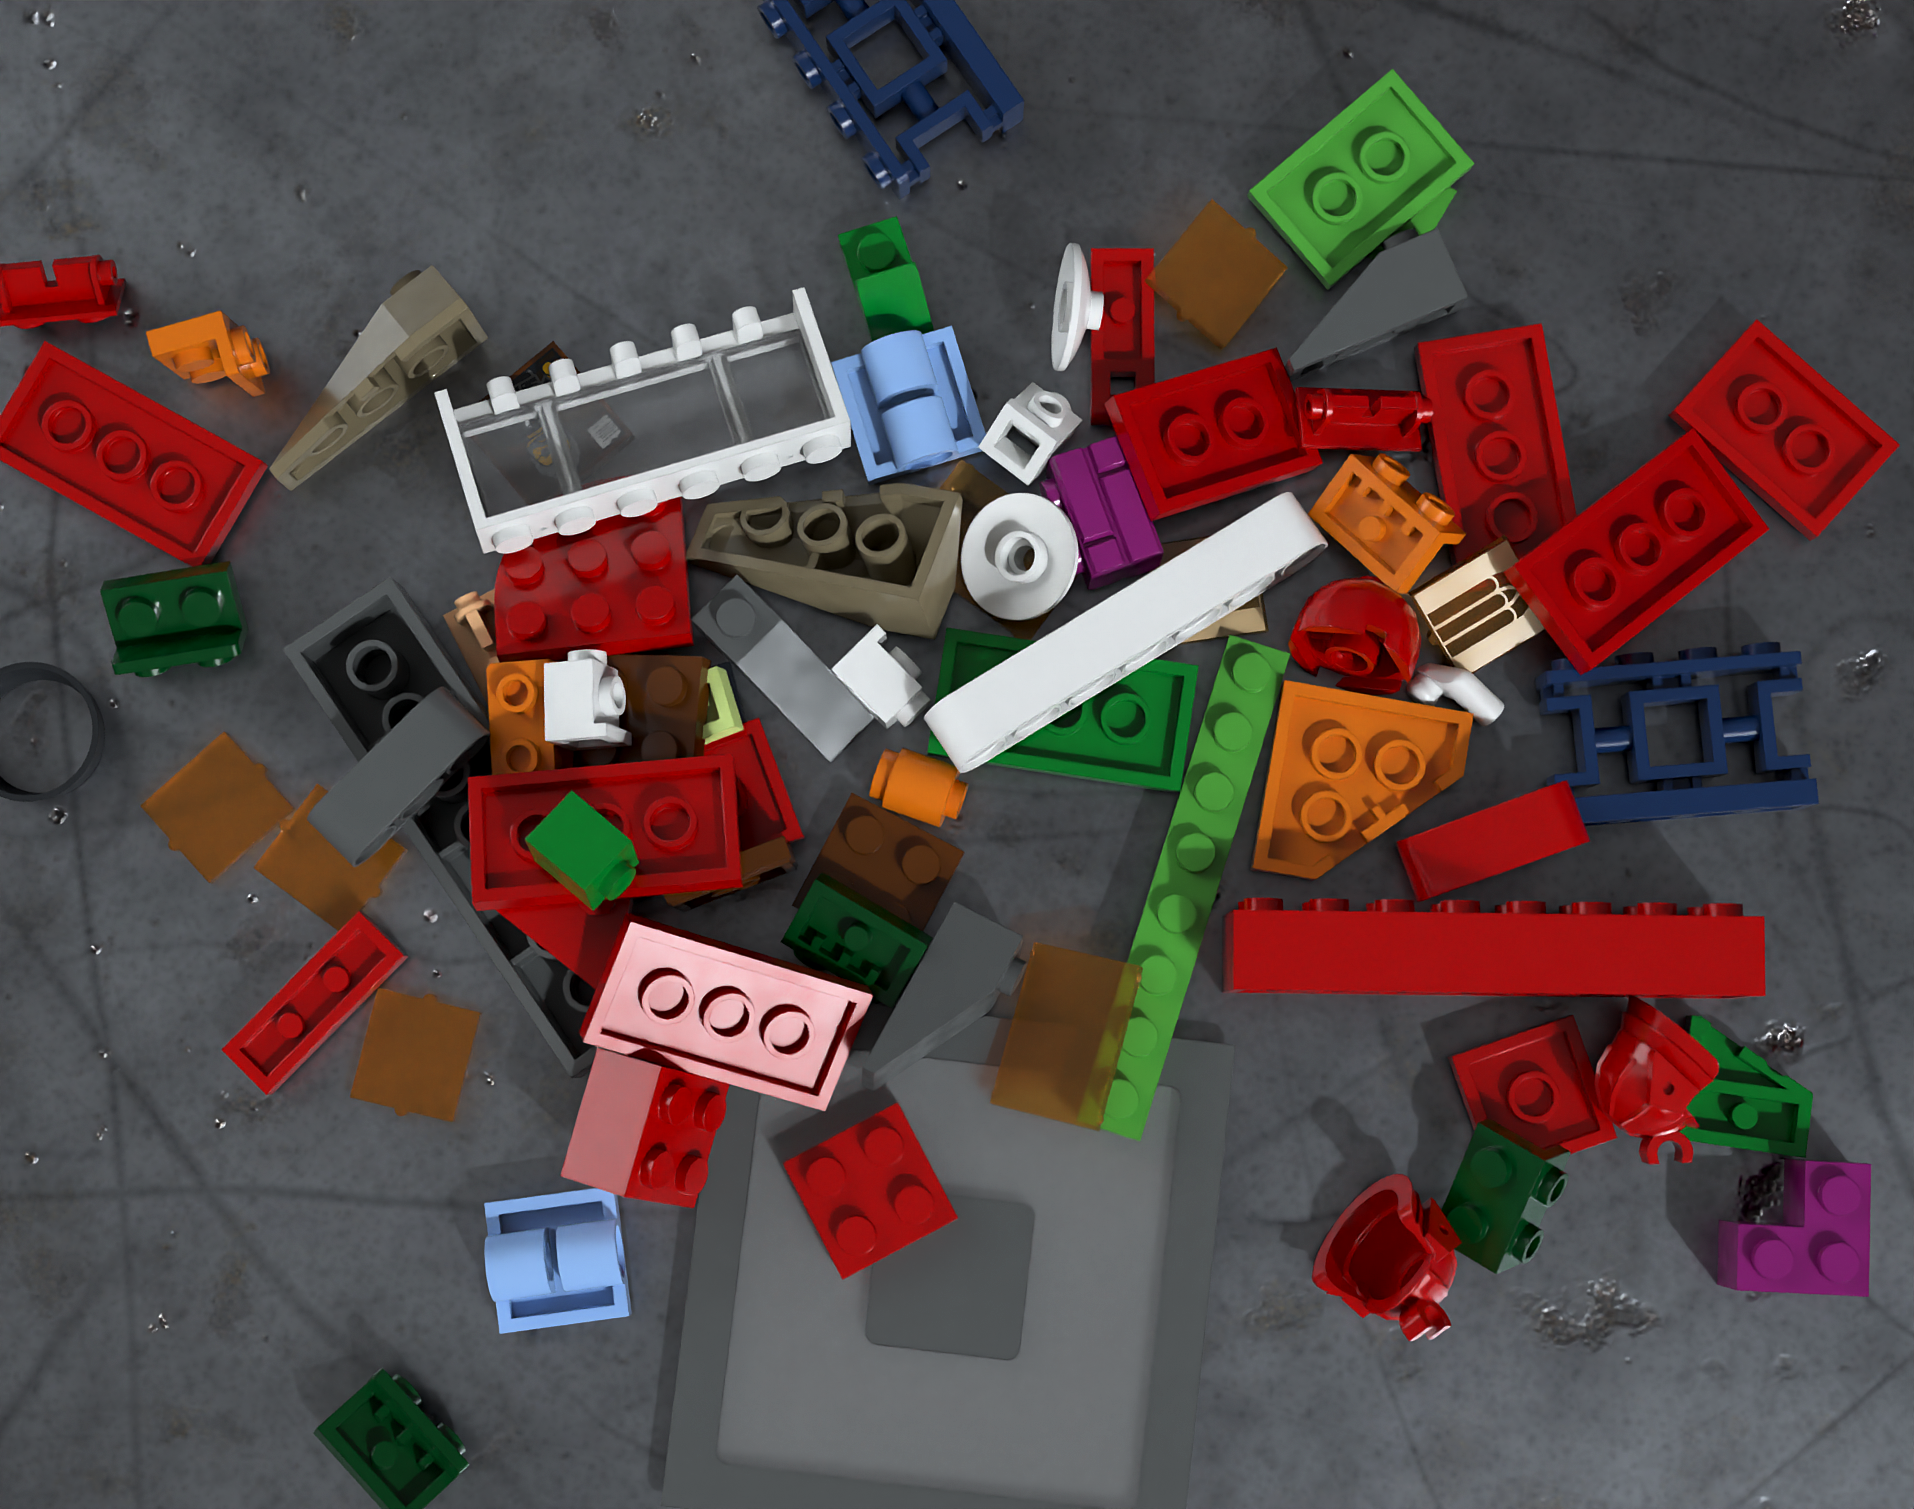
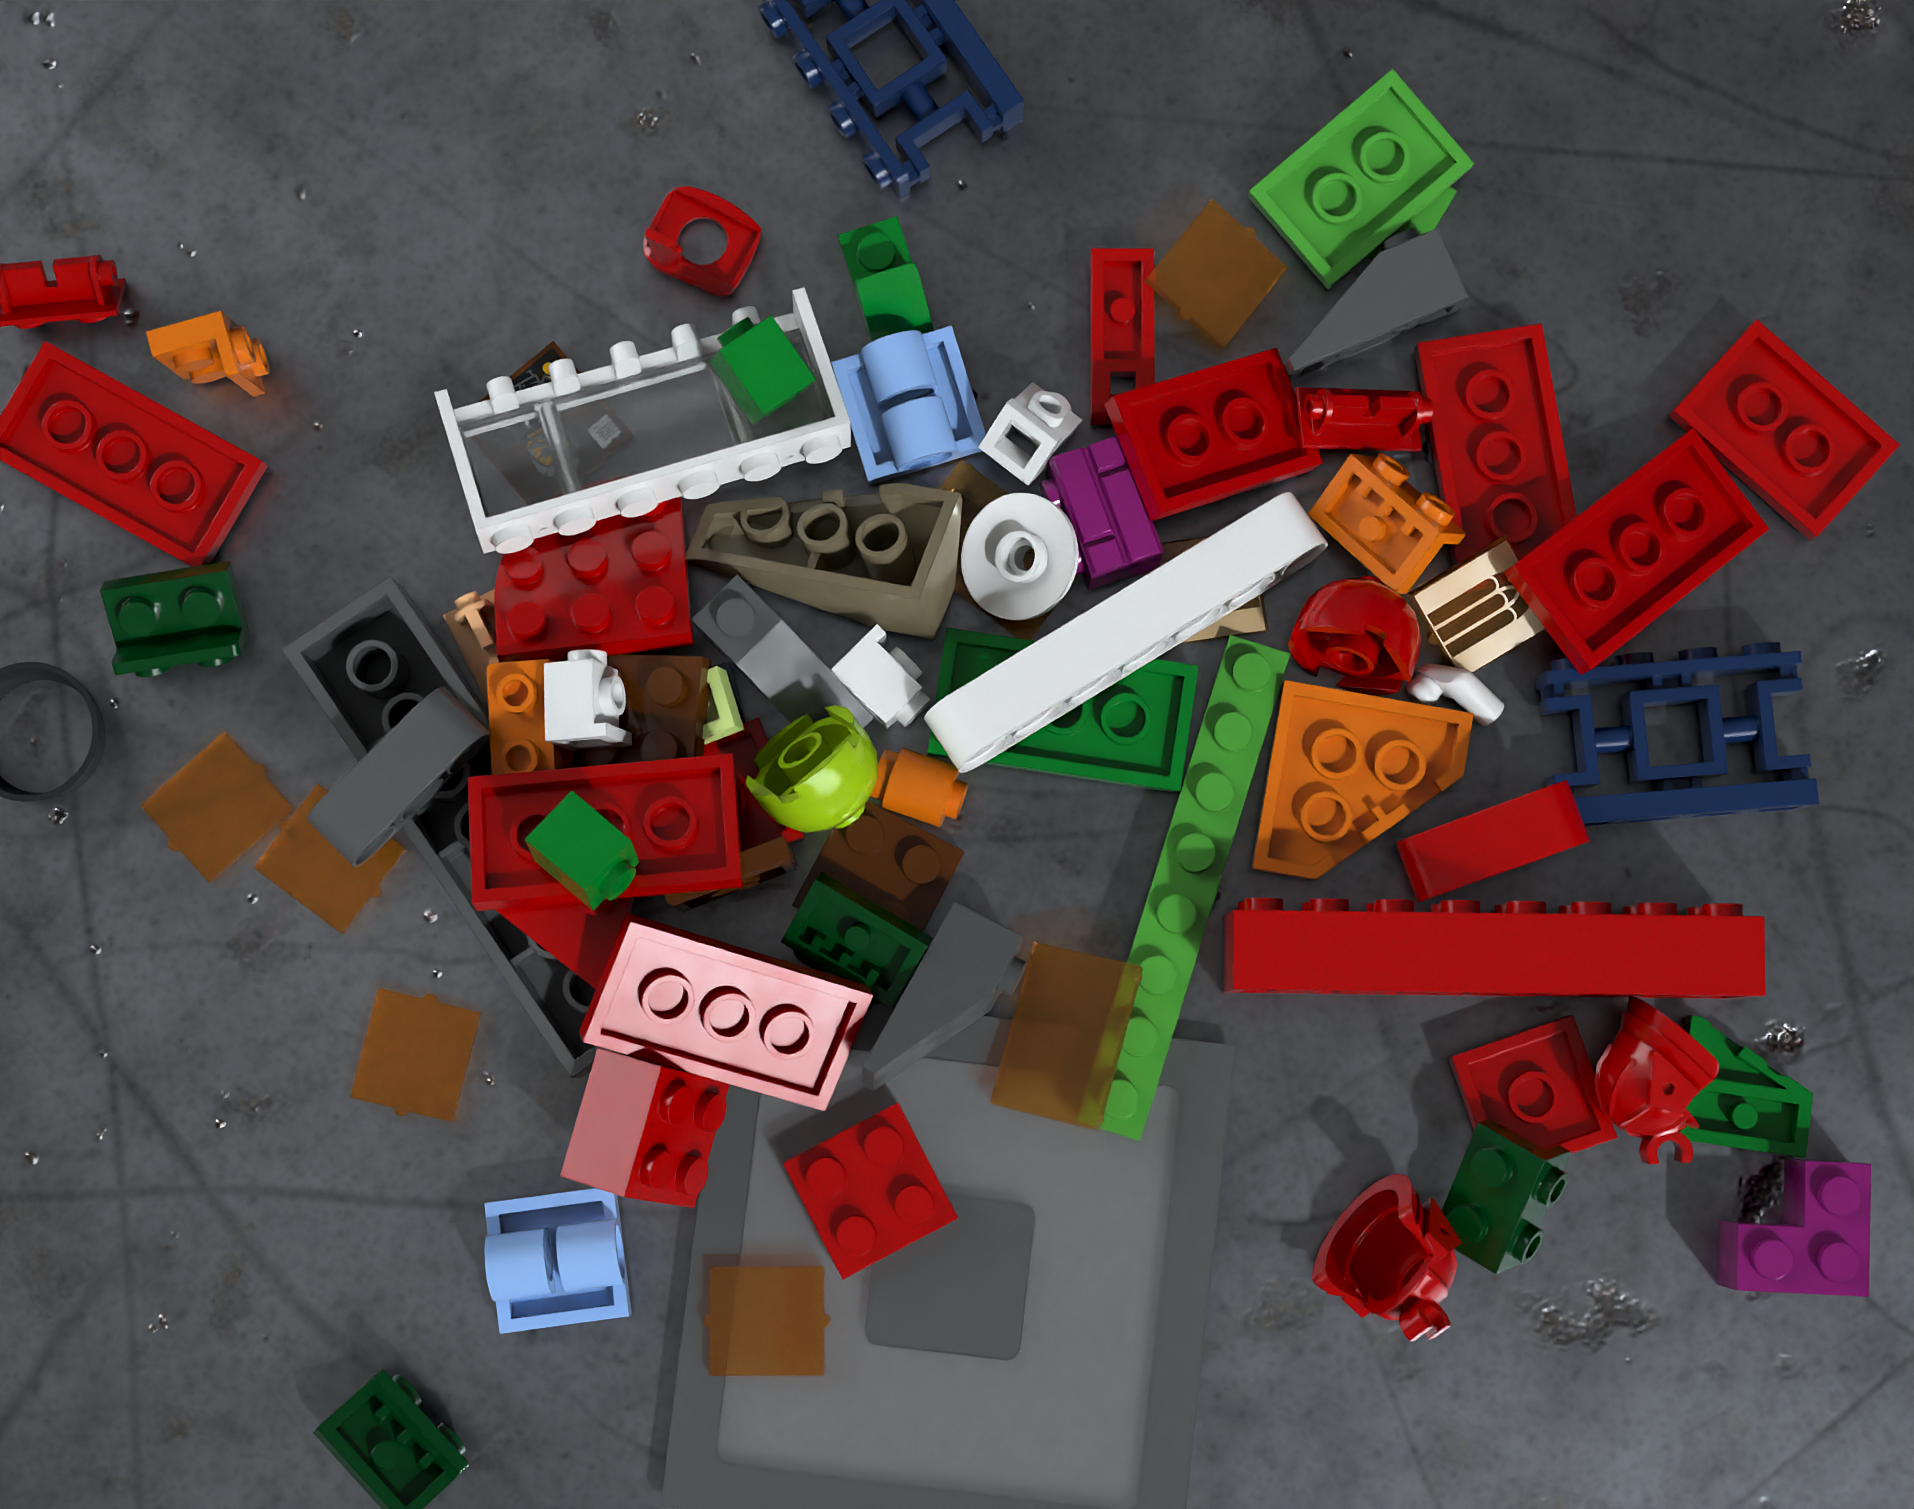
red plate [221,911,409,1095] -> none
dark tan wedge [269,265,488,491] -> none
white dish [1051,243,1104,371] -> none
none -> red piece [643,186,761,297]
none -> clear orange piece [703,1266,831,1376]
none -> green brick [710,315,816,426]
none -> lime cylinder [746,705,878,833]

